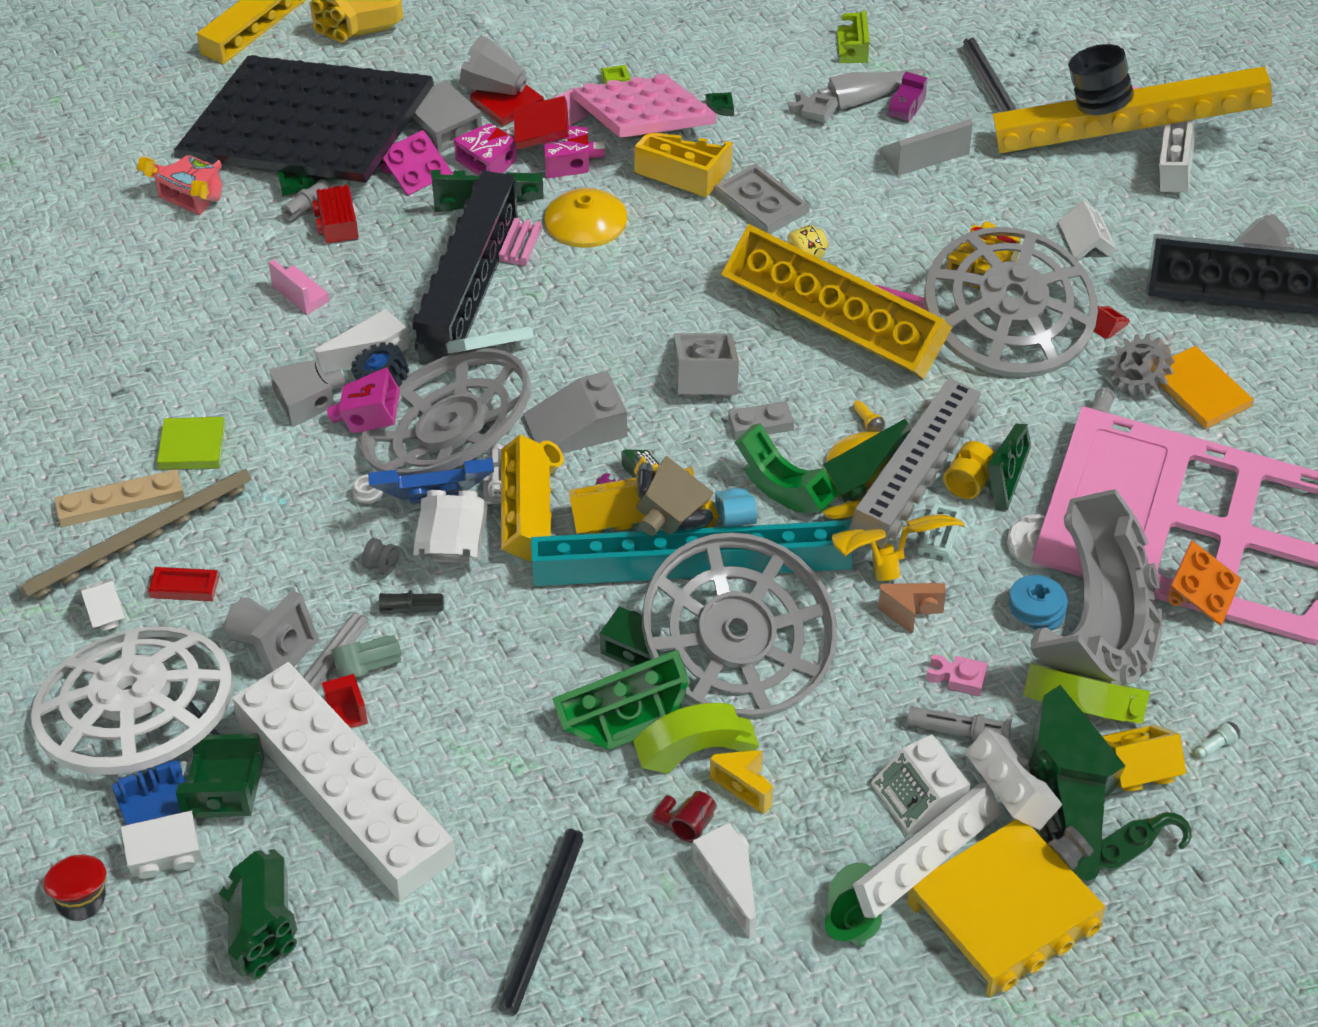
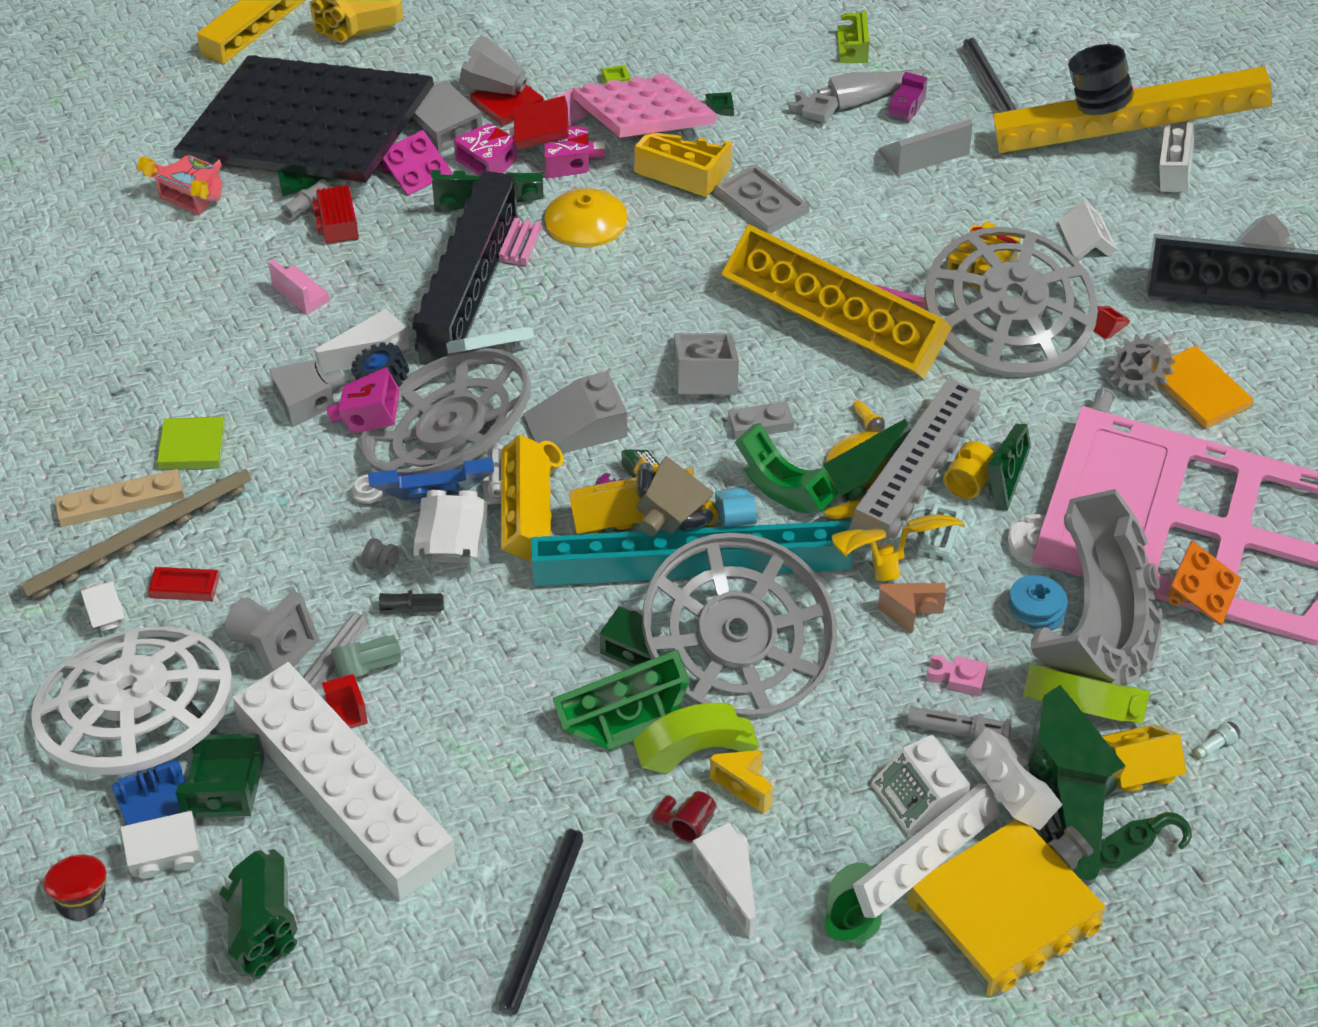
light yellow head [787,225,828,259] -> none

